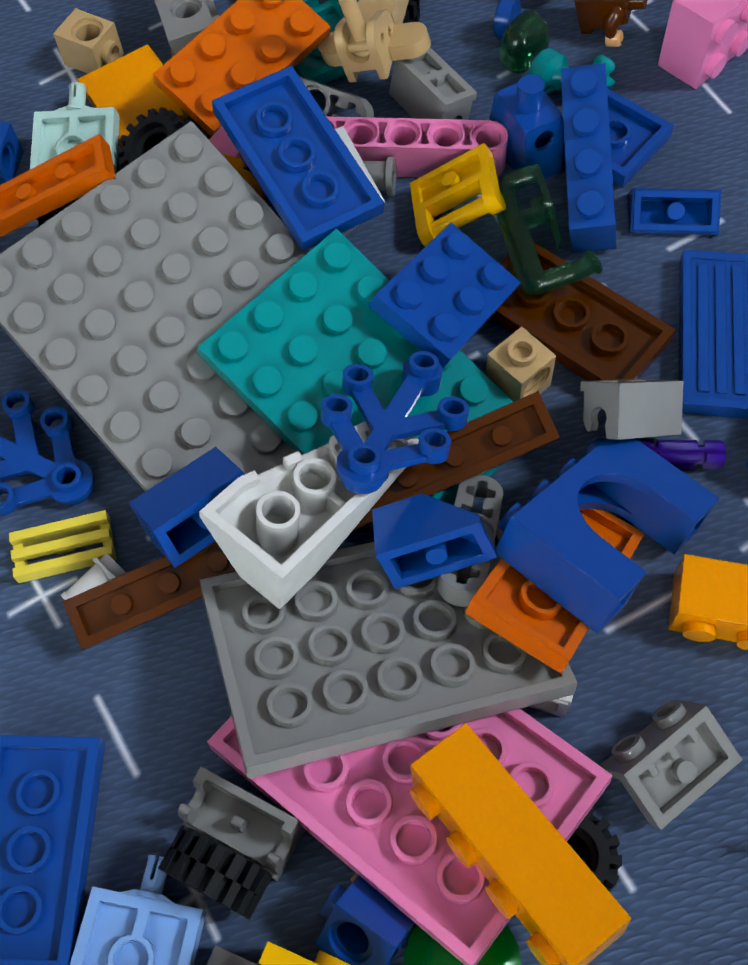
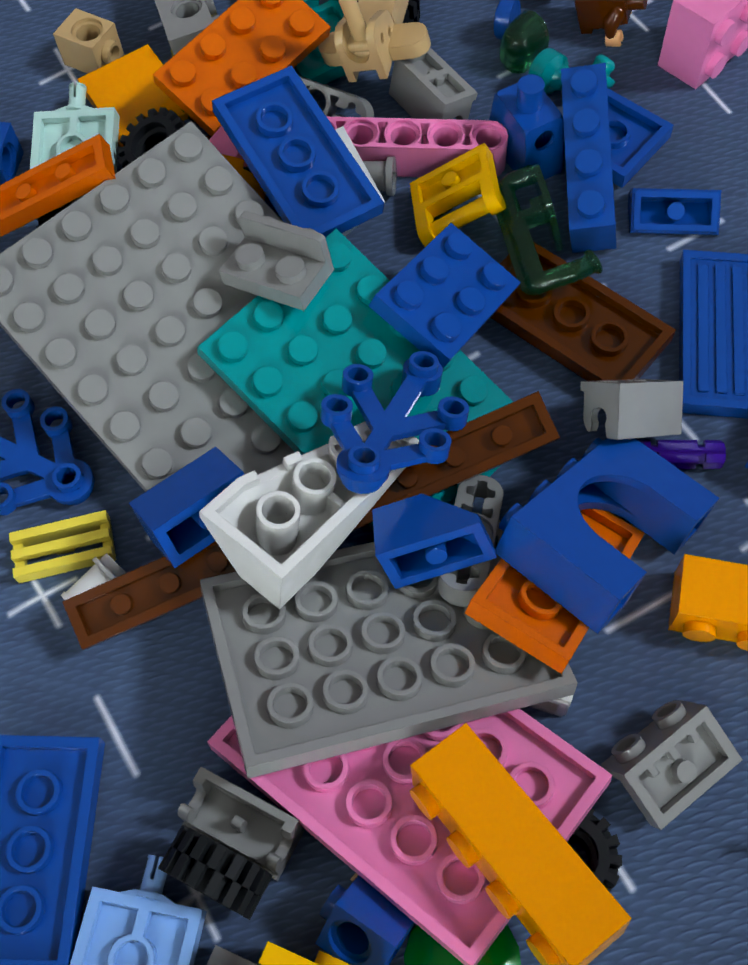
tan brick [486,326,556,402] -> none
none -> light grey bracket [219,211,334,311]

